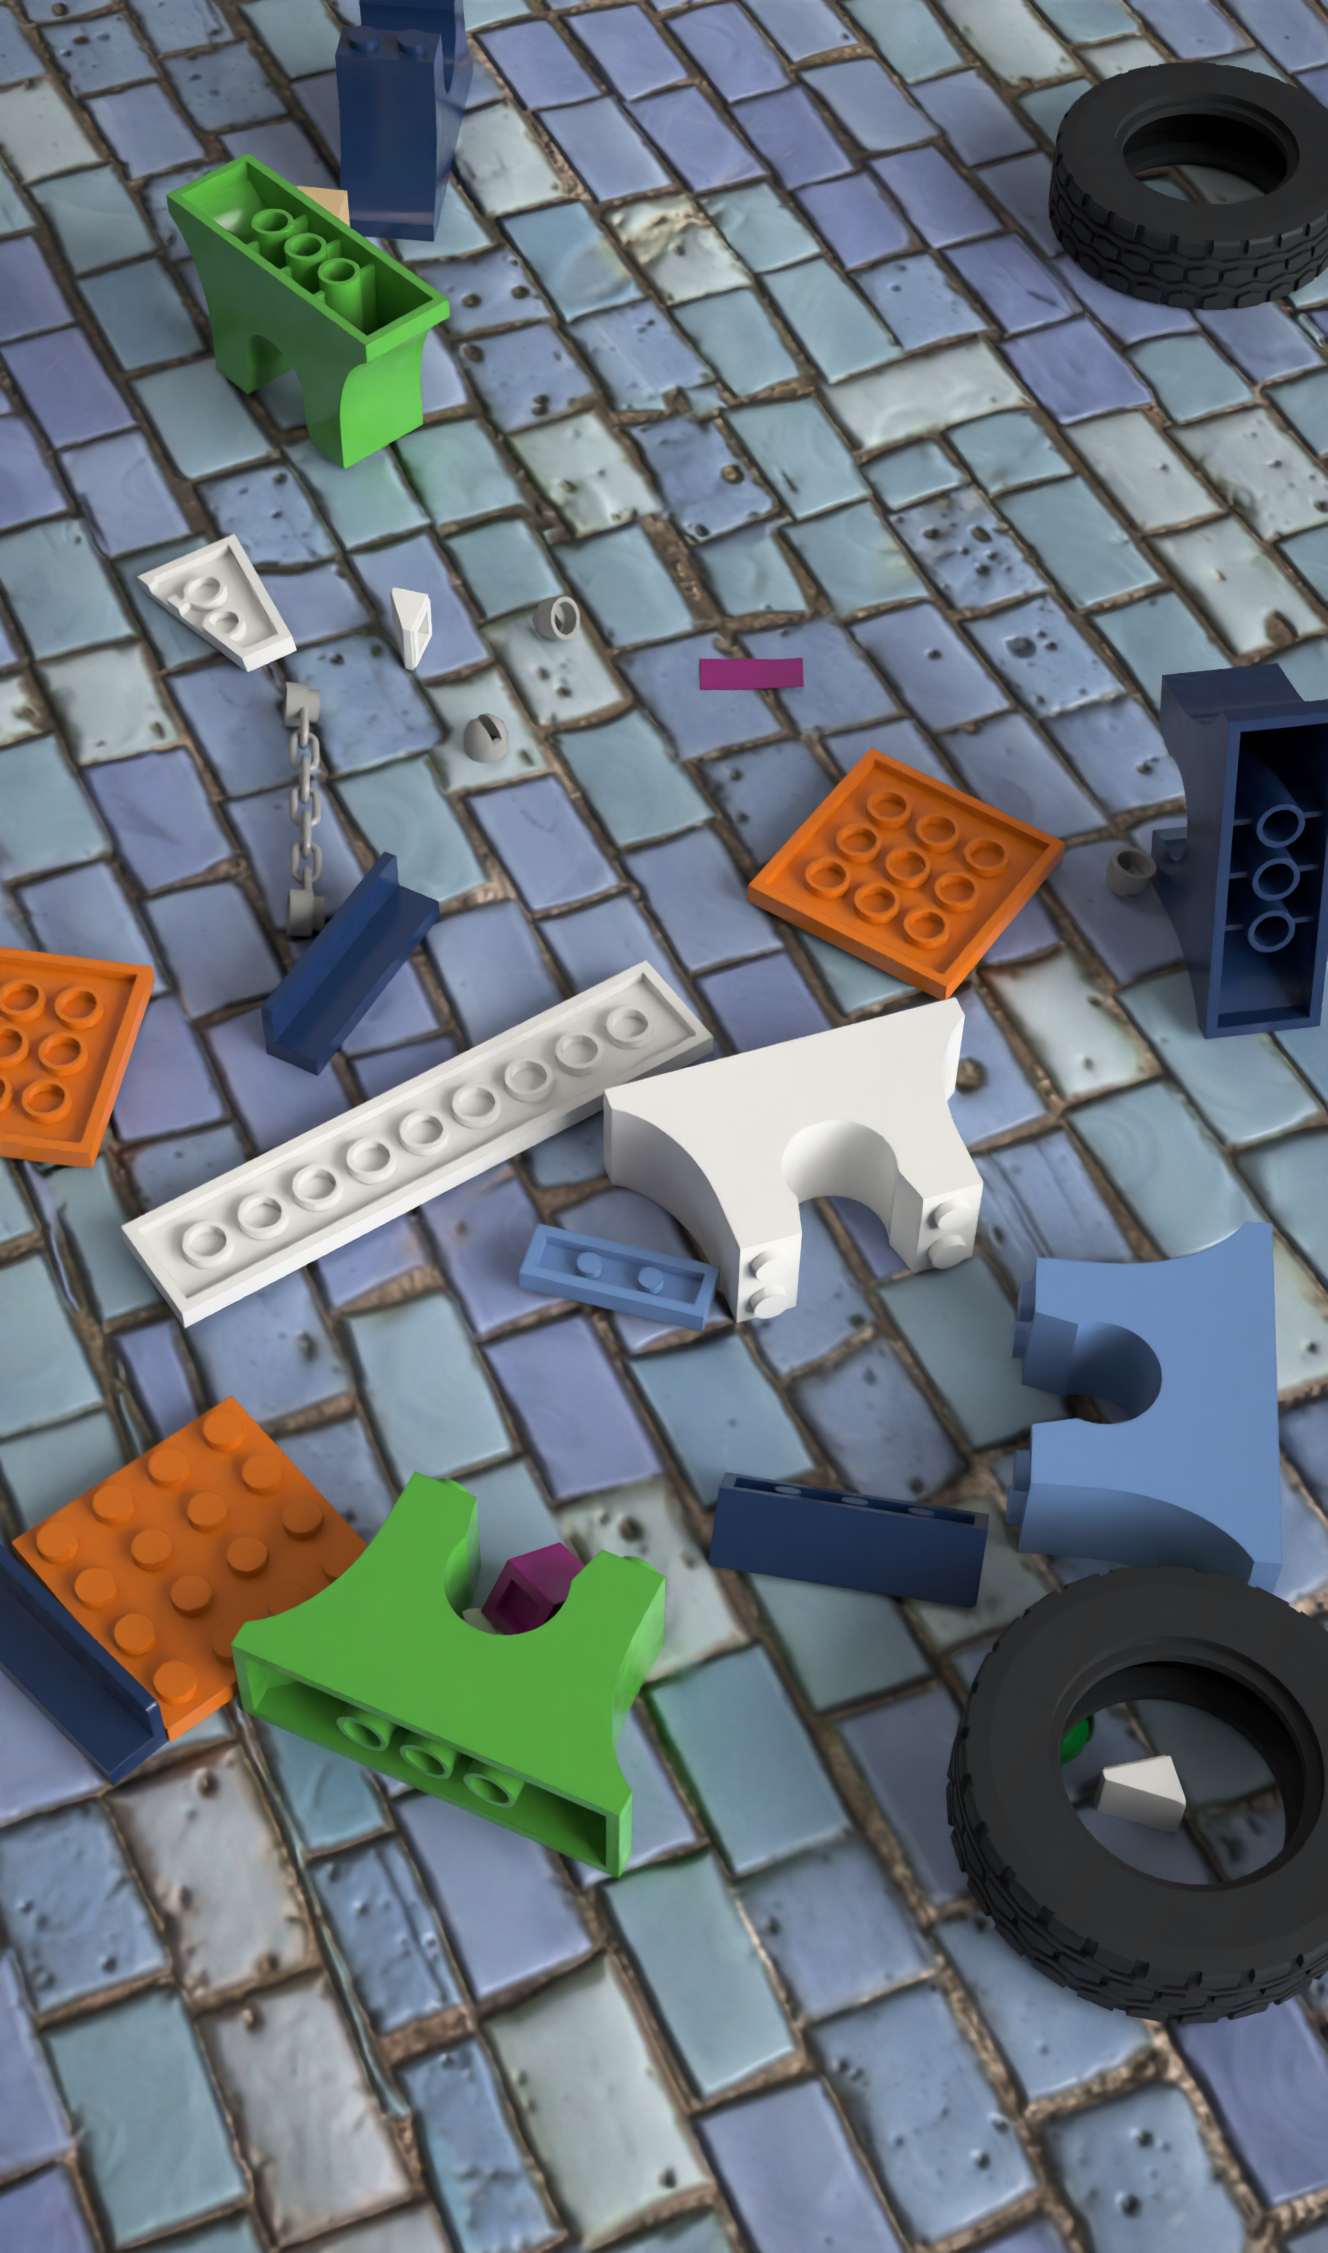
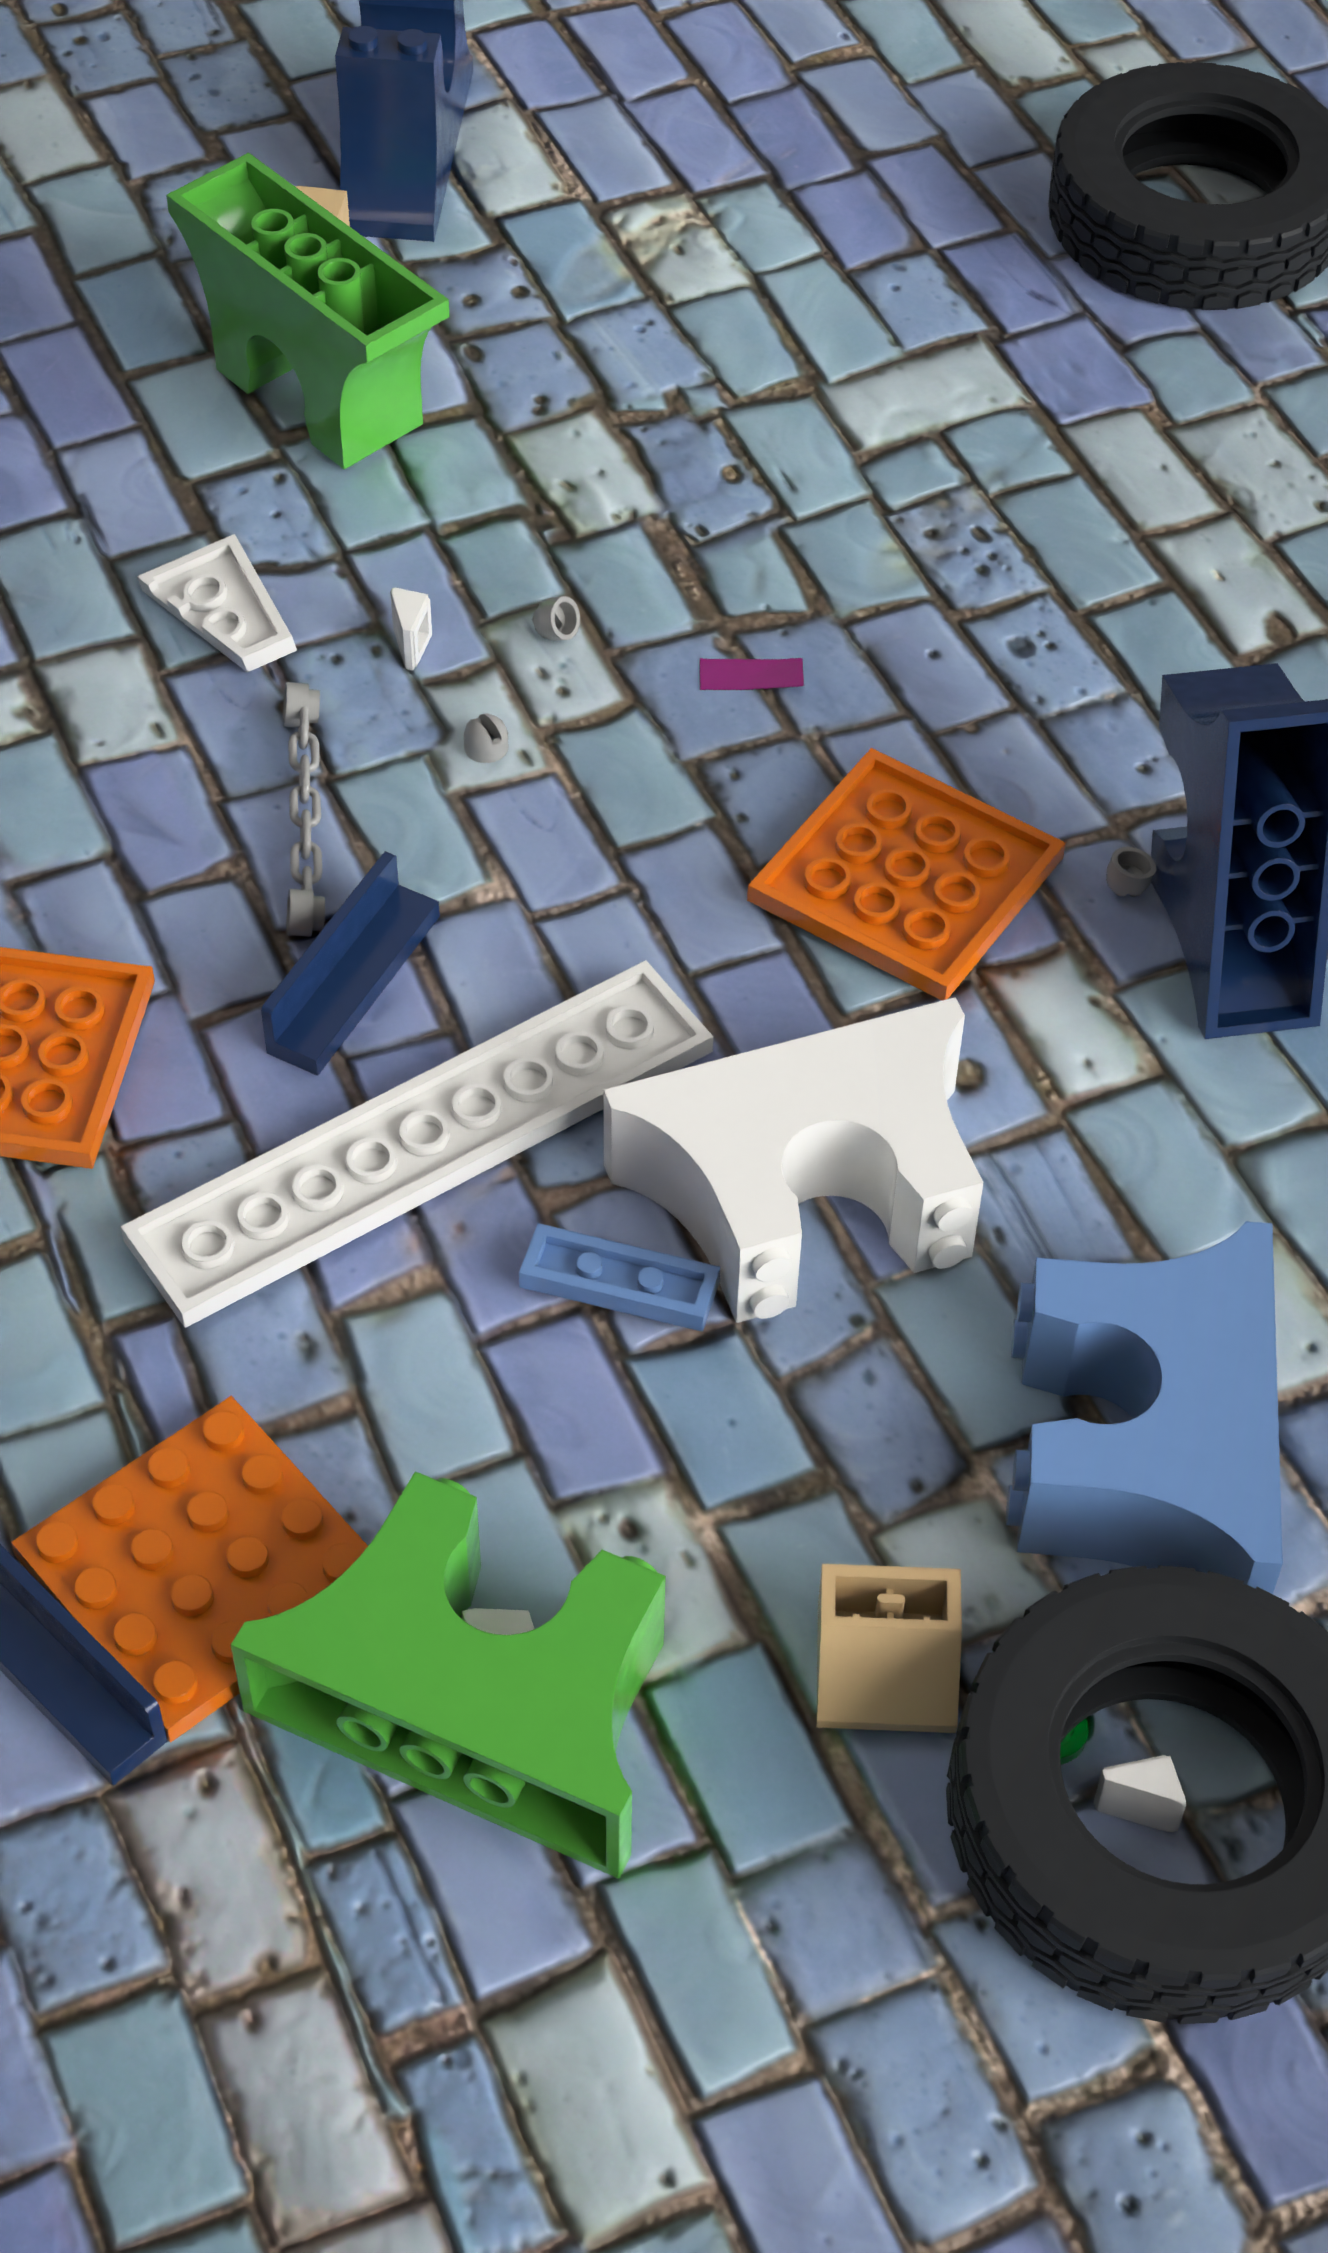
magenta brick [481,1542,585,1635] -> none
dark blue panel [709,1472,989,1608] -> none
none -> tan slope [816,1563,962,1733]

